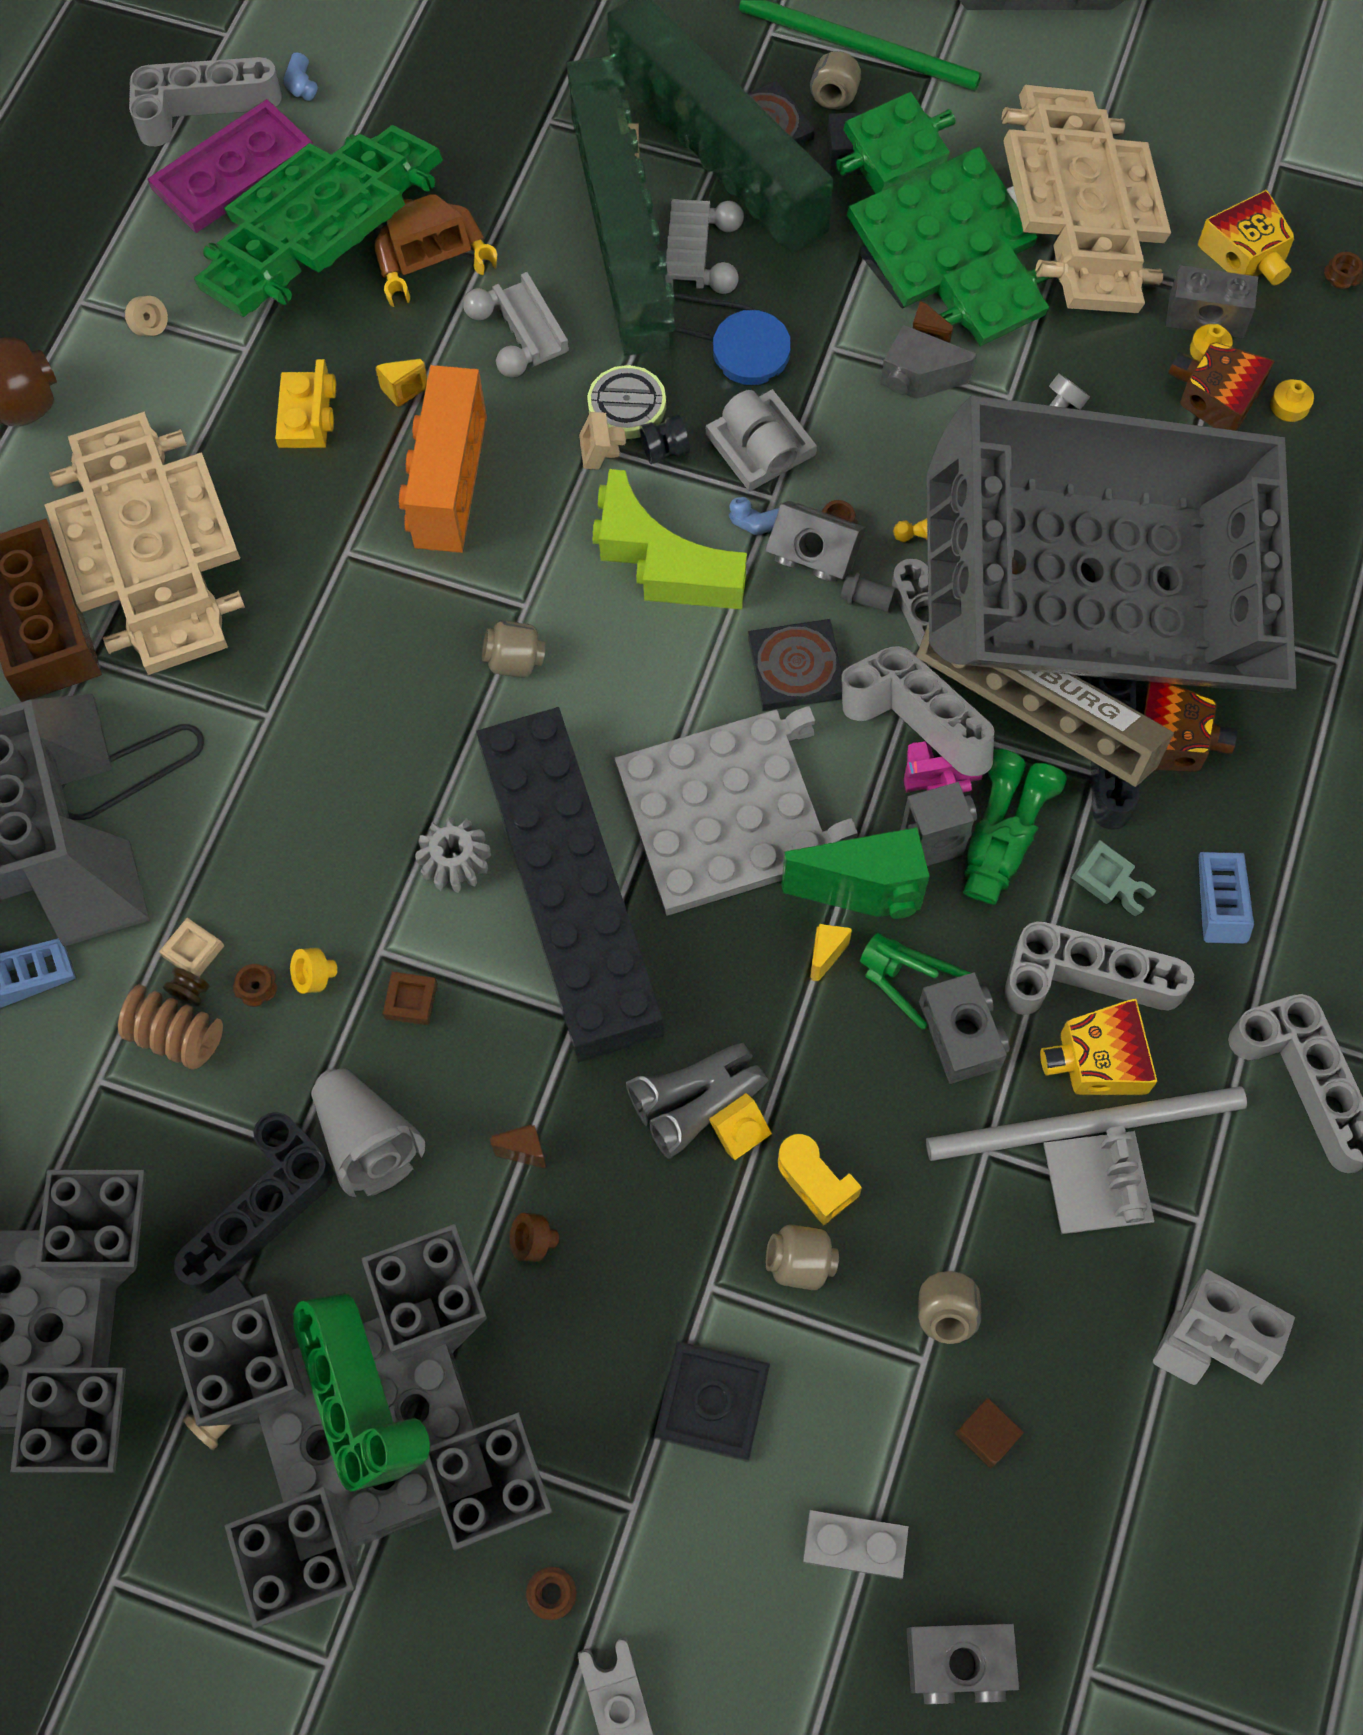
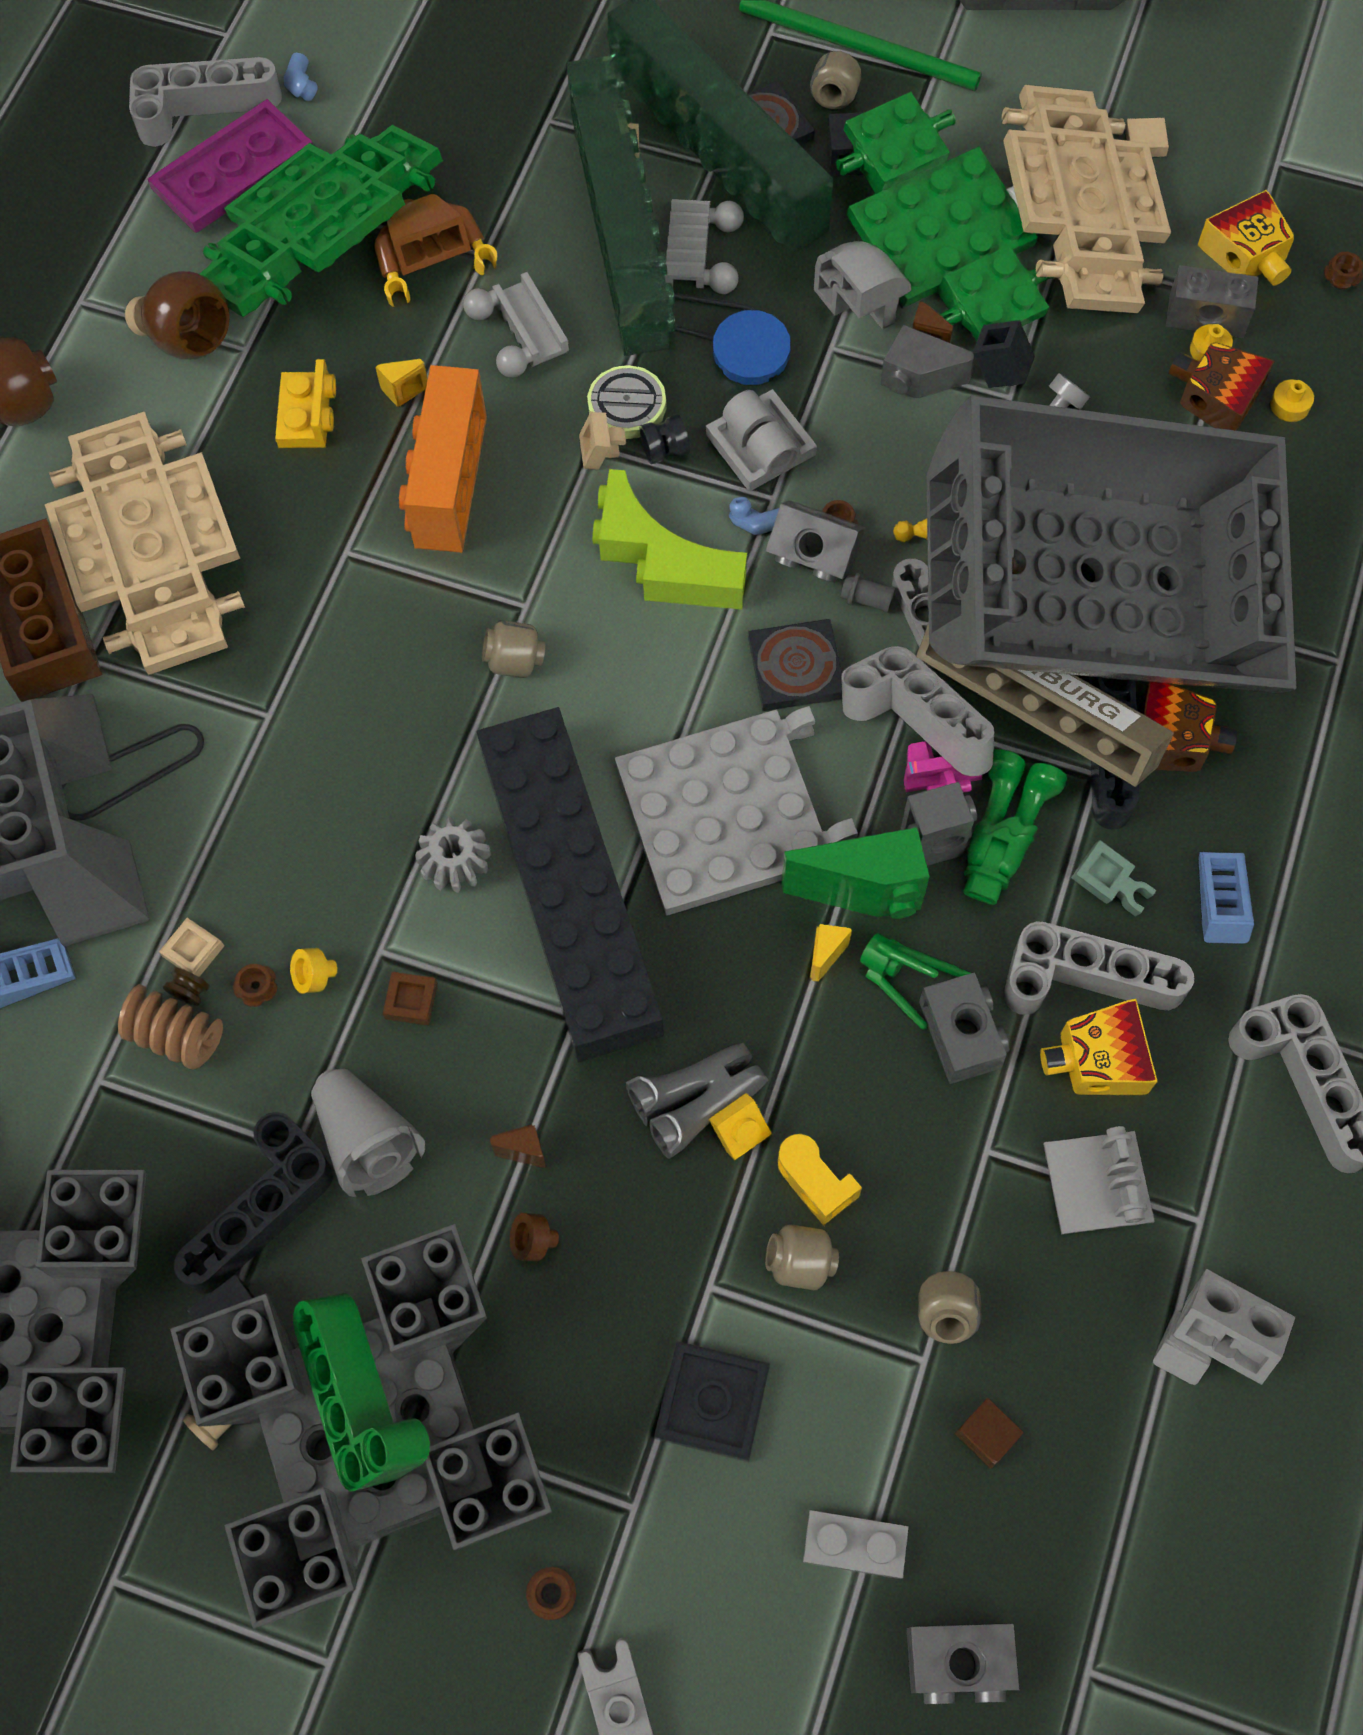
light grey piece [926,1086,1247,1161] -> none
none -> reddish brown wheel [142,271,230,360]
none -> light grey brick [814,241,911,329]
none -> black brick [973,320,1035,388]
none -> tan tile [1125,118,1169,157]

